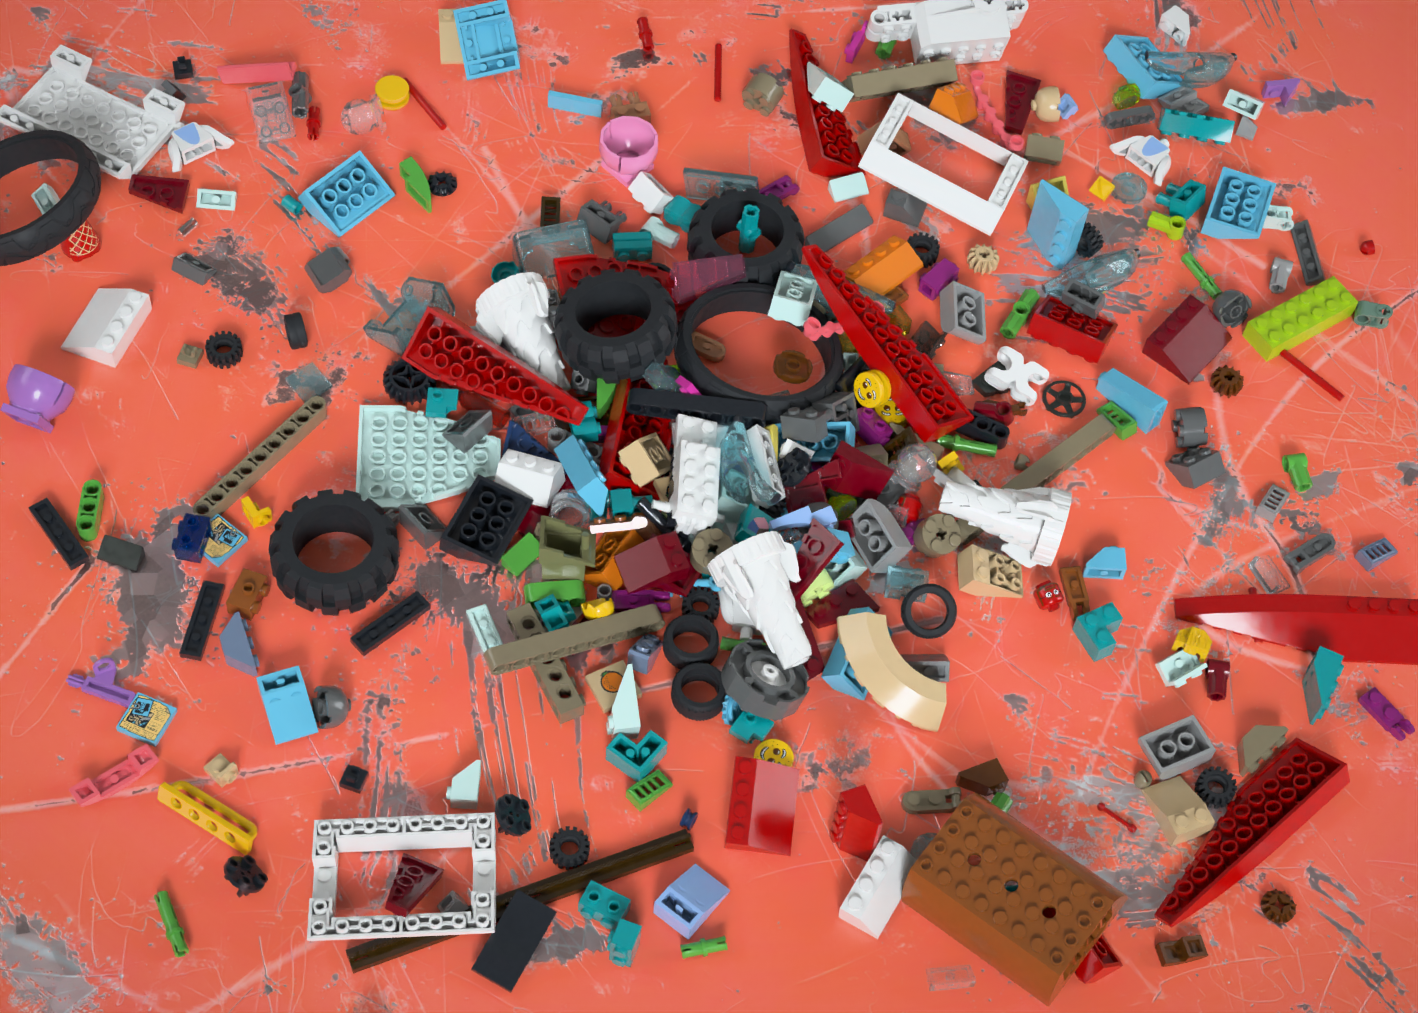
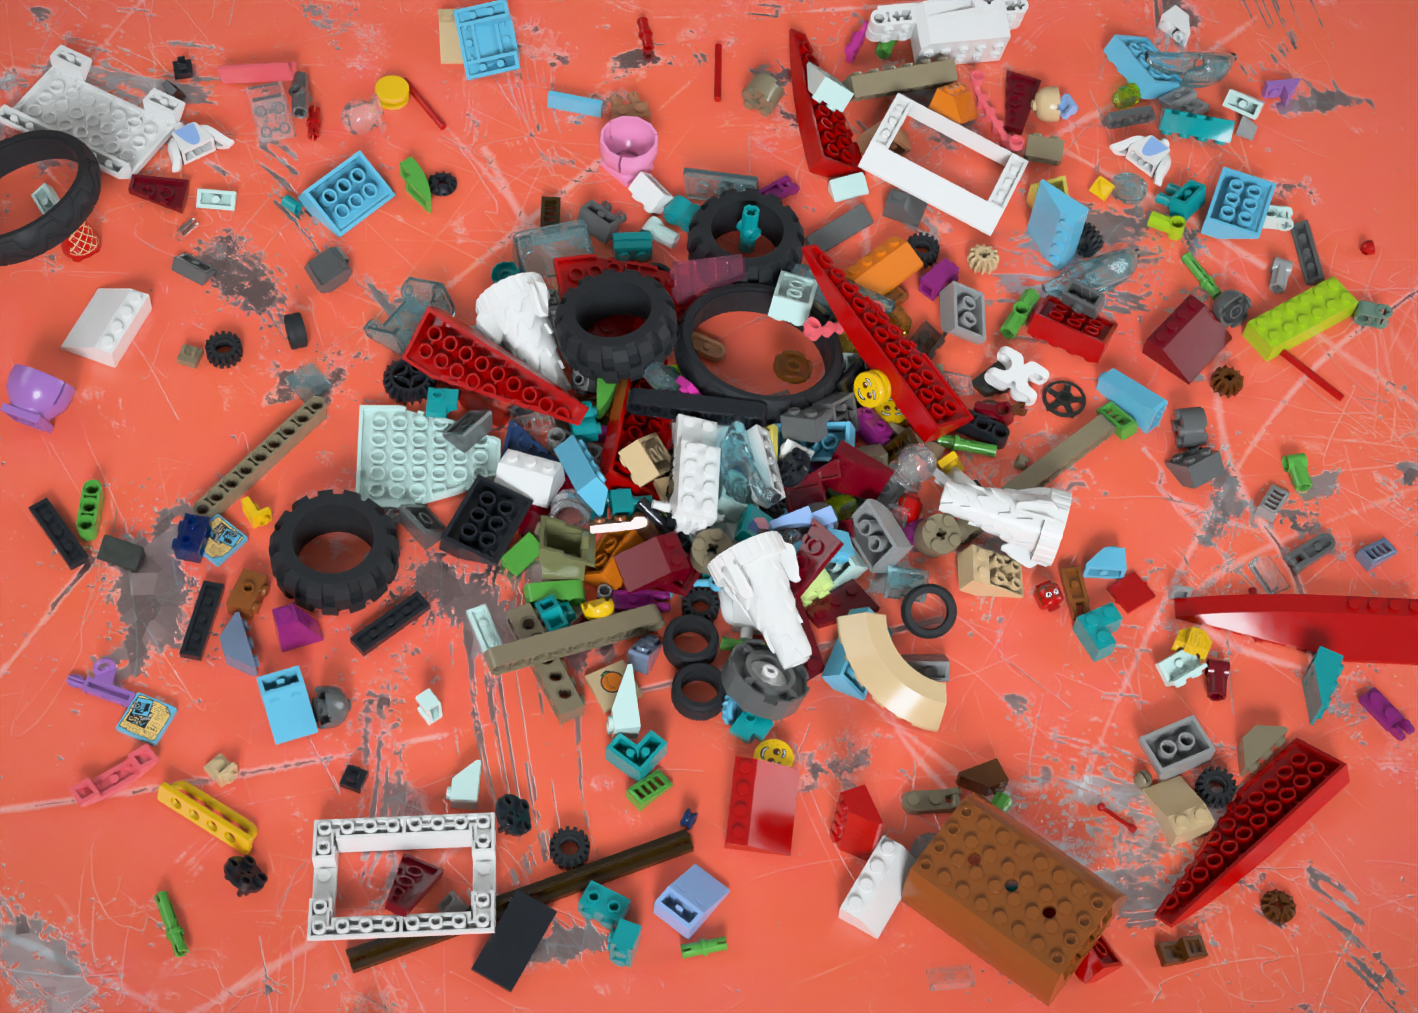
none -> magenta slope [272,603,323,652]
none -> light aqua piece [415,688,443,725]
none -> red piece [1106,571,1156,614]
none -> light grey slope [1168,585,1194,599]

